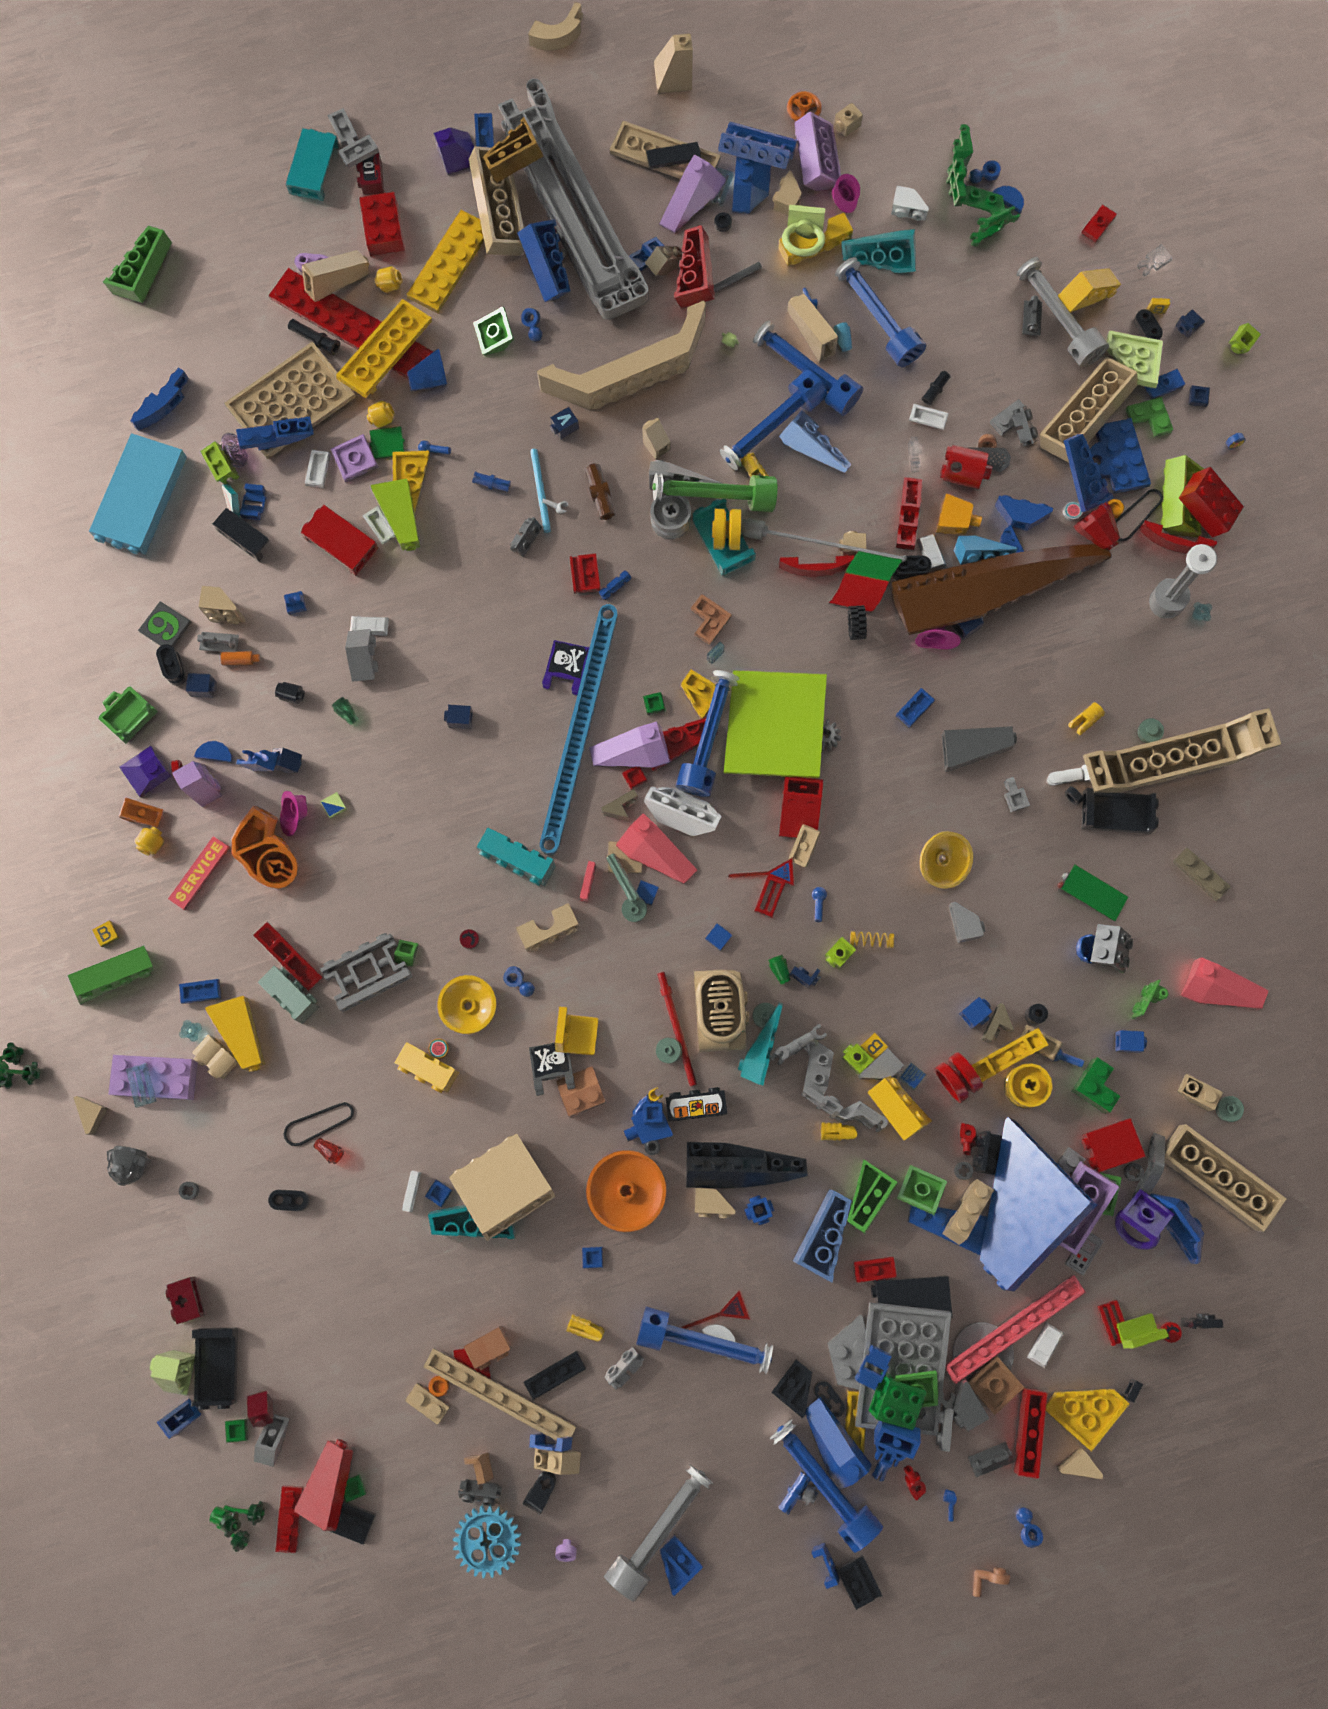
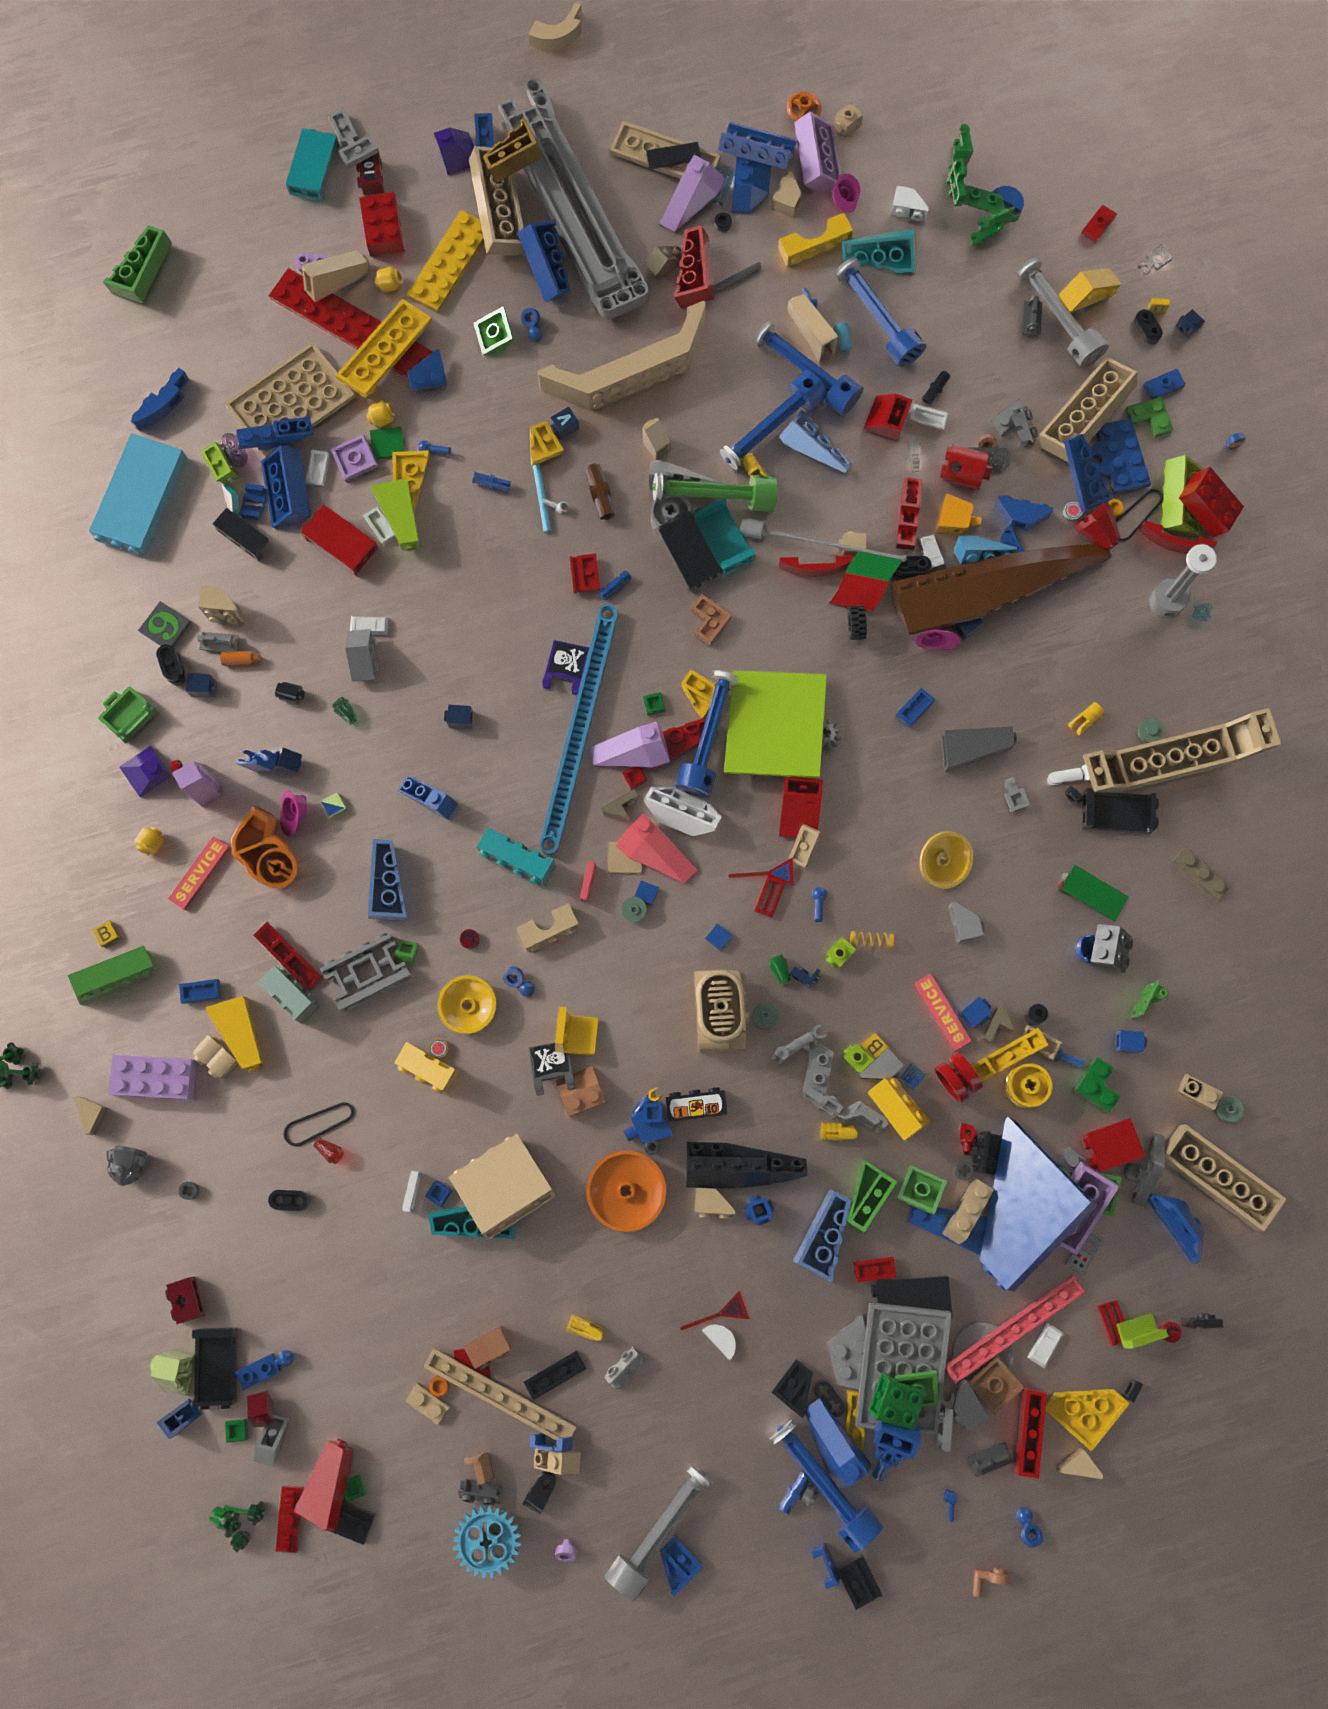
orange plate [119,798,163,828] -> none
clear light blue tile [126,1063,157,1108] -> none
clear light blue plate [179,1020,202,1042] -> none
blue tile [194,741,232,763] -> none
blue tile [284,591,307,615] -> none
black pin [288,319,340,356] -> none
dark grey hinge [510,517,542,557] -> none
blue tile [582,1247,603,1268] -> none
sand green axle [606,853,640,904] -> none
blue slope [629,237,664,272] -> none
blue piece [636,1306,773,1375] -> none
tan slope [654,33,693,94] -> none
sand green wheel [656,1038,682,1063] -> none
red bar [657,972,697,1087] -> none
clear light blue tile [707,642,725,664] -> none
yellow wheel [712,509,741,550] -> none
yellowish green plate [721,332,739,348] -> none
teal wedge [738,1003,783,1085] -> none
yellowish green tile [782,205,825,257] -> none
blue piece [855,1344,891,1390] -> none
red piece [903,1465,926,1501] -> none
blue plate [969,160,1001,184] -> none
yellowish green plate [1106,331,1163,388] -> none
dark purple tile [1115,1189,1175,1250] -> none
coral wedge [1181,957,1269,1009] -> none
dark blue tile [1188,385,1210,407] -> none
lime brick [1228,323,1261,354] -> none
none -> blue plate [235,1350,294,1391]
none -> blue slope [261,445,311,529]
none -> medium blue wedge [368,839,407,921]
none -> blue slope [398,775,458,820]
none -> yellow wing [530,421,564,466]
none -> black panel [654,511,721,590]
none -> red slope [864,393,913,441]
none -> coral tile [914,974,971,1051]

